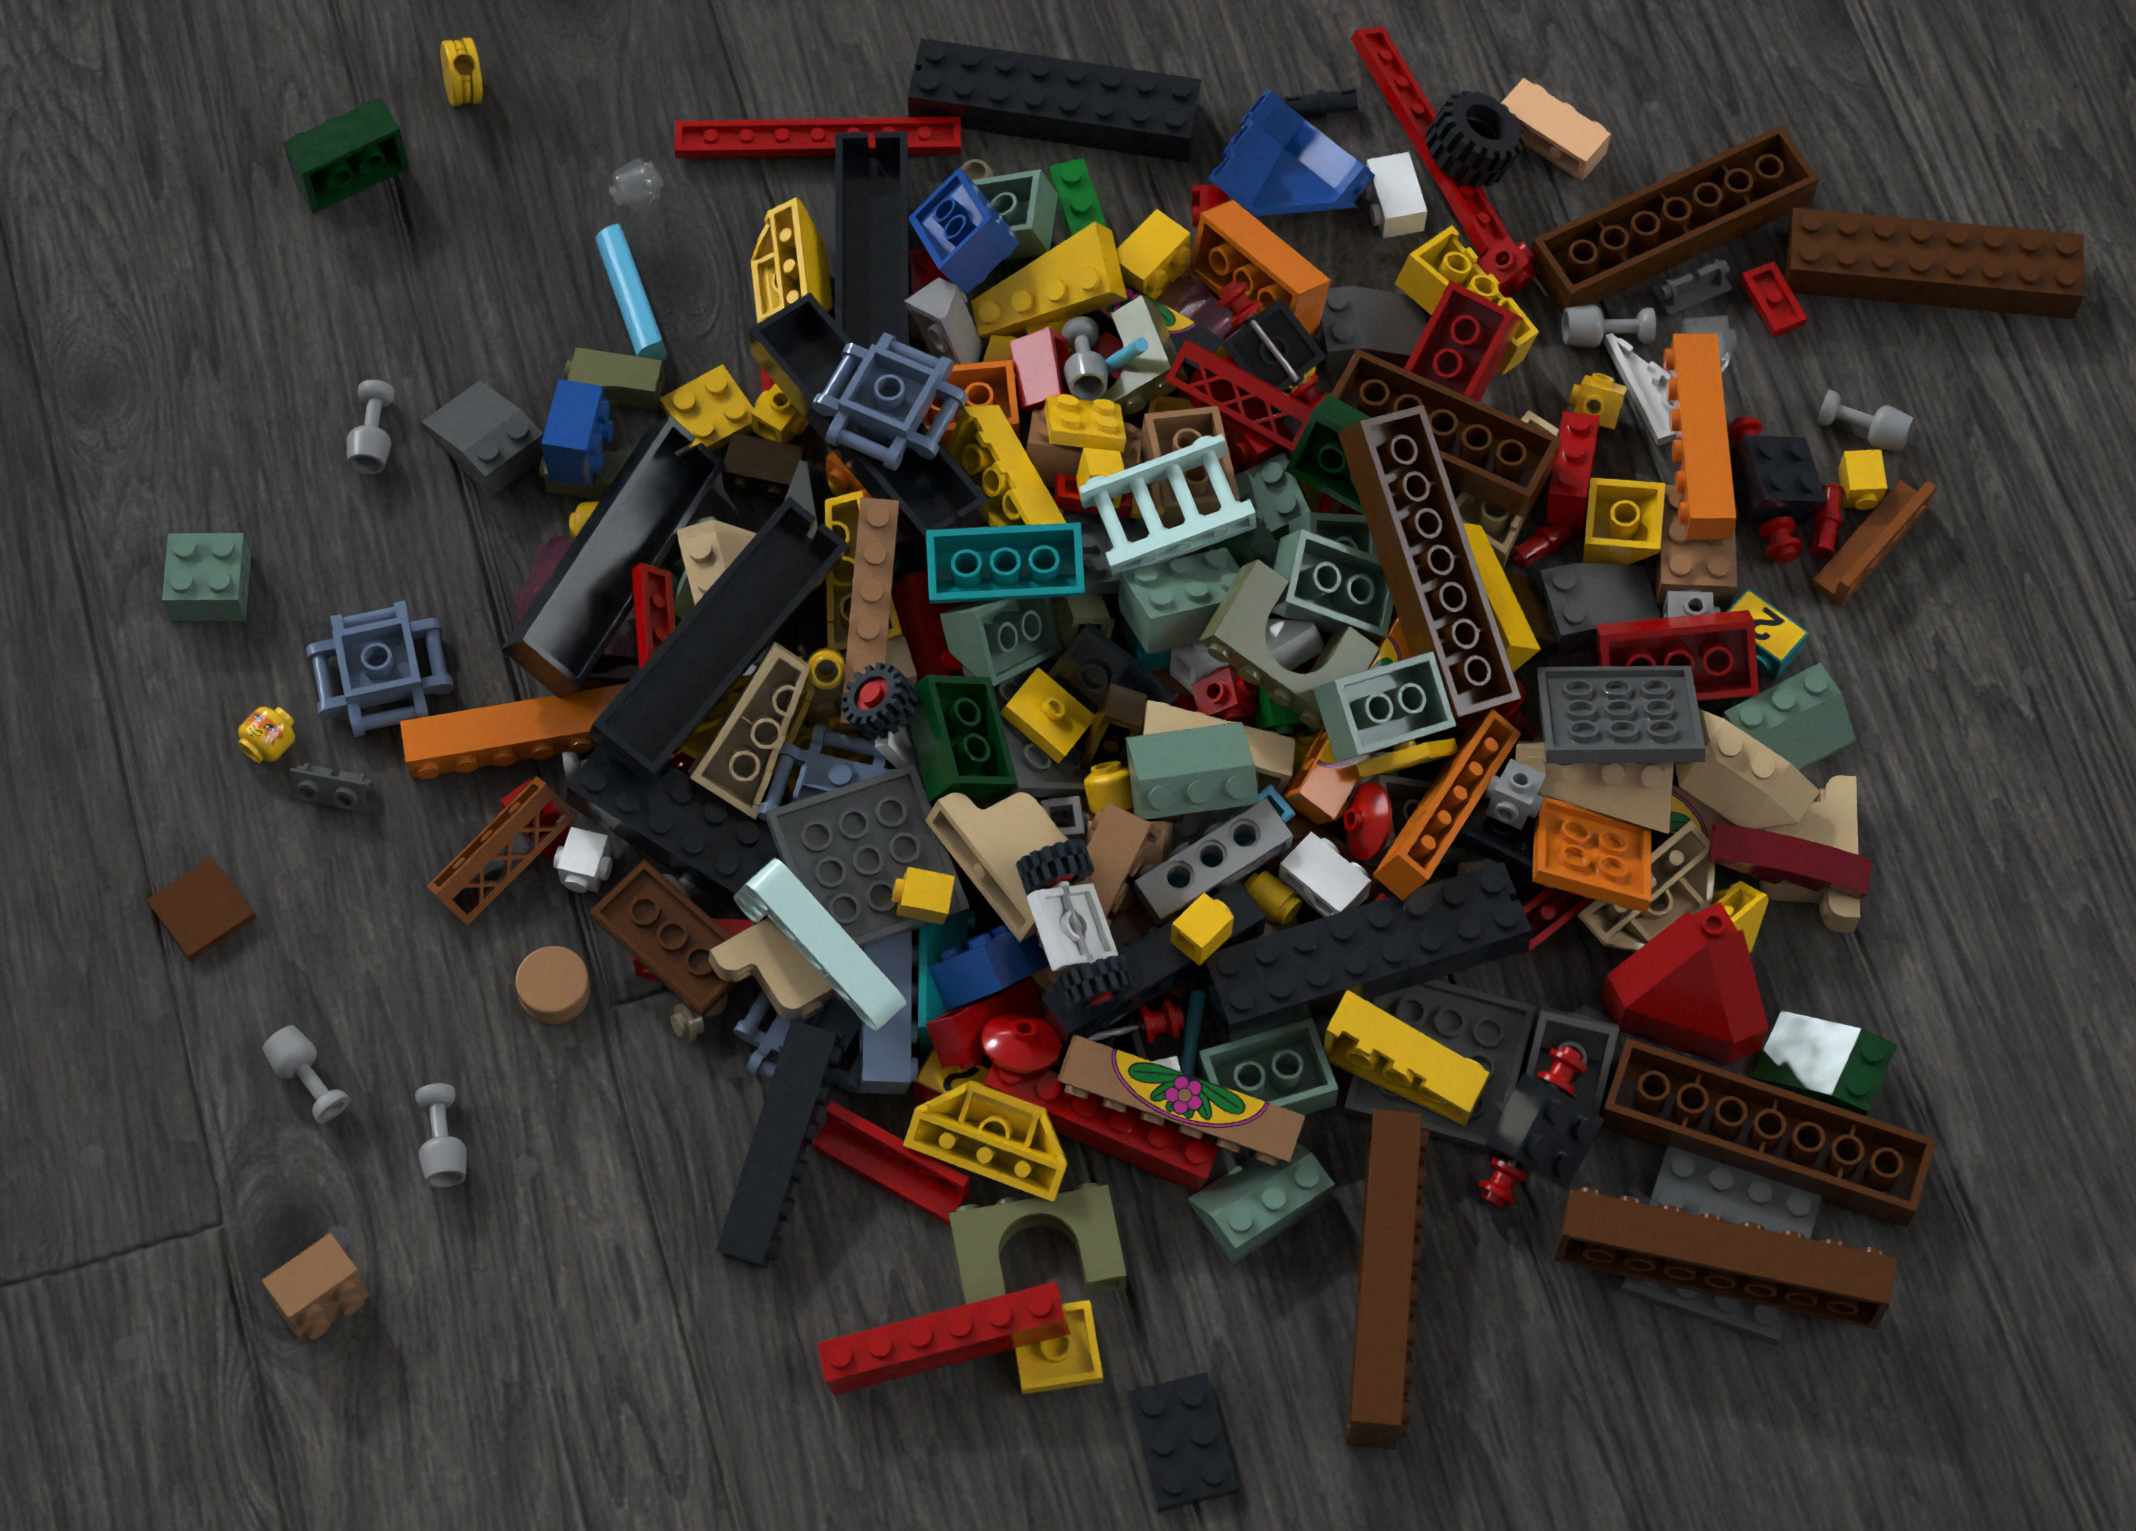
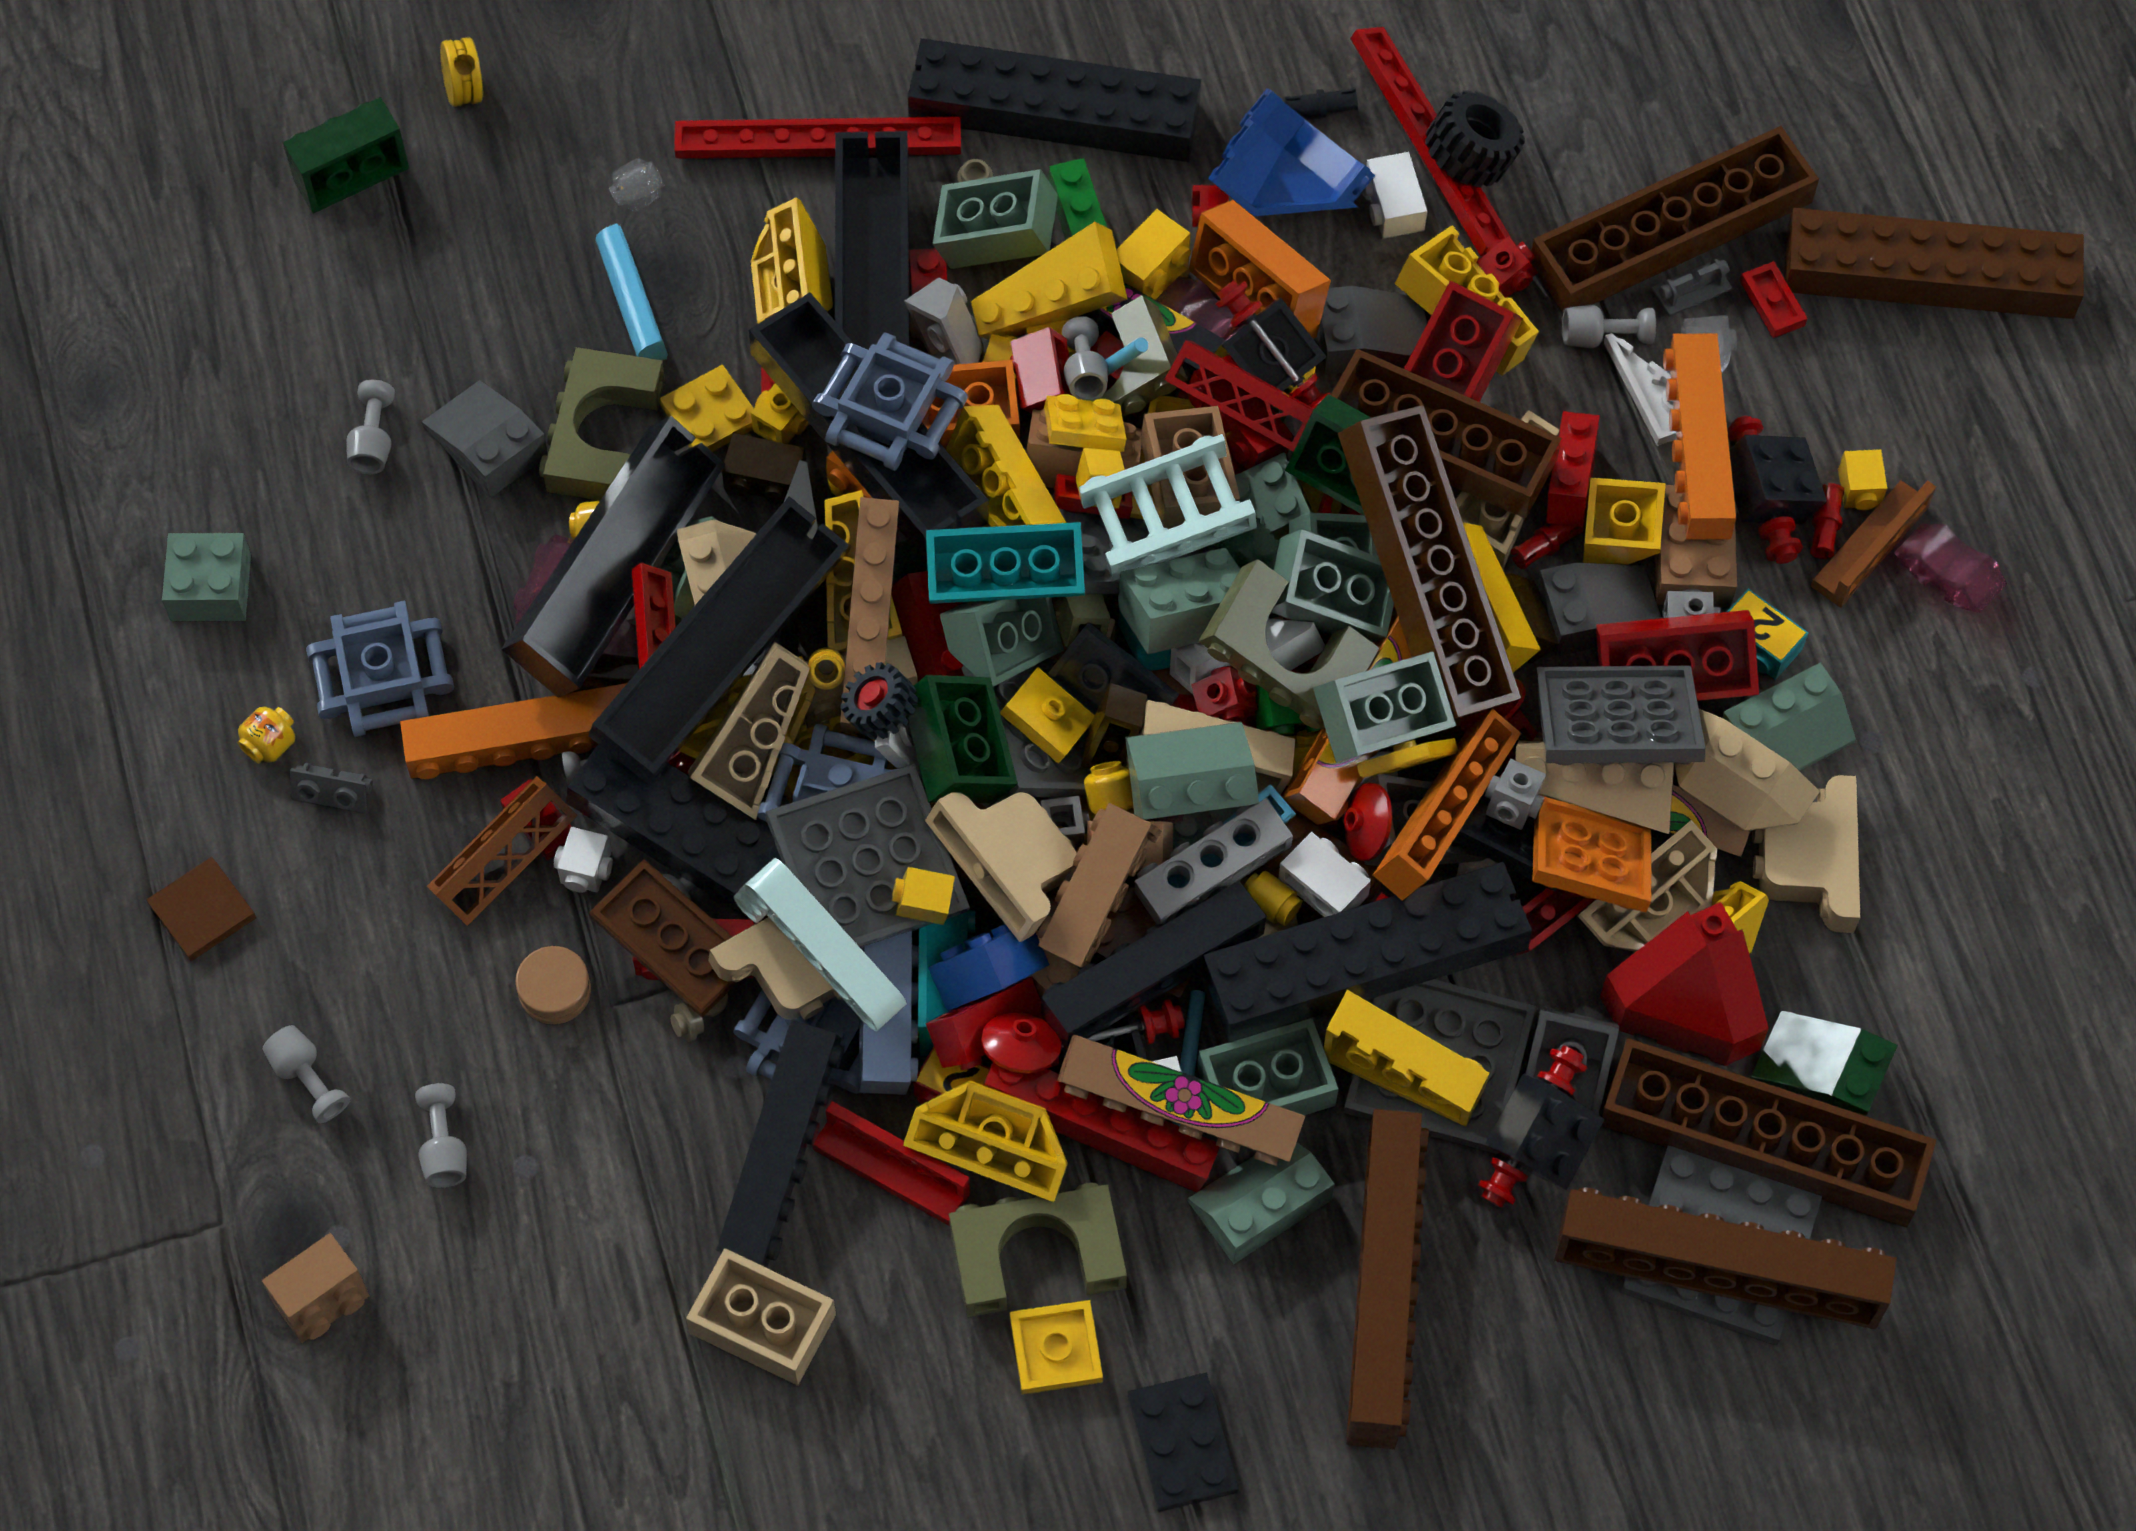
blue brick [541,379,614,488] -> none
red brick [817,1282,1071,1395] -> none
blue slope [908,167,1020,294] -> none
plate [1016,839,1136,1012] -> none
yellow brick [1170,893,1234,966] -> none
light nougat brick [1501,78,1611,181] -> none
yellow brick [1568,373,1628,430] -> none
dark red slope [1708,823,1872,899] -> none
light grey piece [1817,389,1914,453] -> none
none -> tan brick [686,1248,836,1385]
none -> clear pink brick [1894,524,2007,613]

